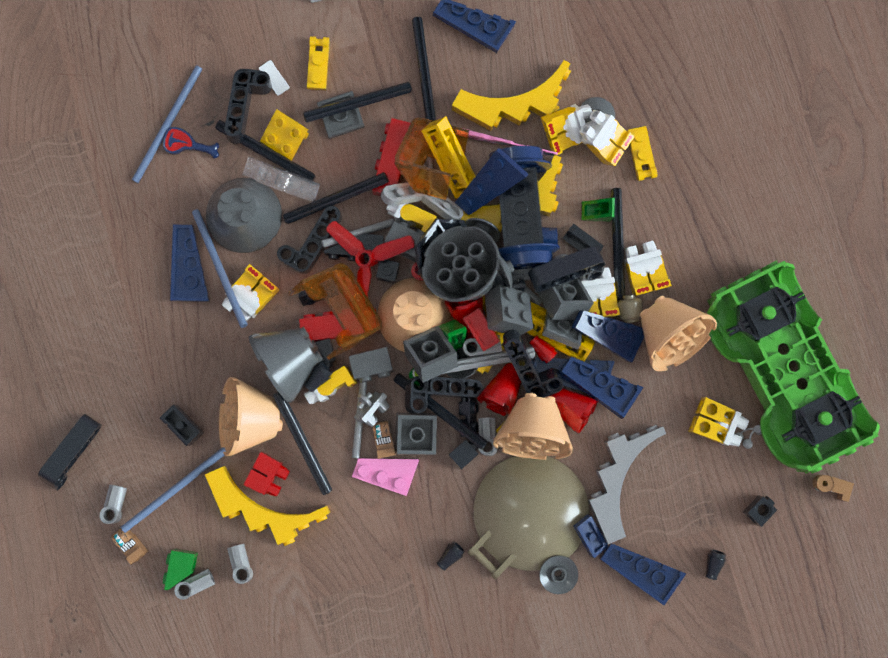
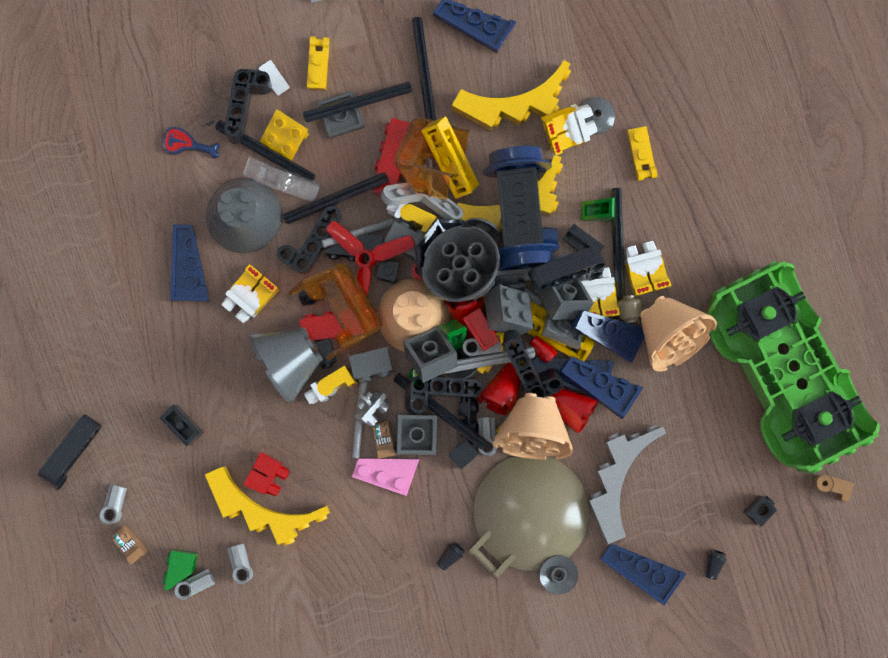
sand blue piece [120,447,226,533] -> none
sand blue piece [132,65,202,183] -> none
sand blue piece [192,209,248,328] -> none
light nougat cone [219,377,283,456] -> none
black axle [273,391,332,495] -> none
black cone [305,363,333,392] -> none
dark blue wing [455,148,529,215] -> none
bright pink sword [456,127,558,156] -> none
dark grey dish [498,256,514,289] -> none
dark blue plate [573,514,608,558] -> none
hips [579,110,635,166] -> none
yellow hips [688,397,749,446] -> none
light grey piece [736,425,762,449] -> none

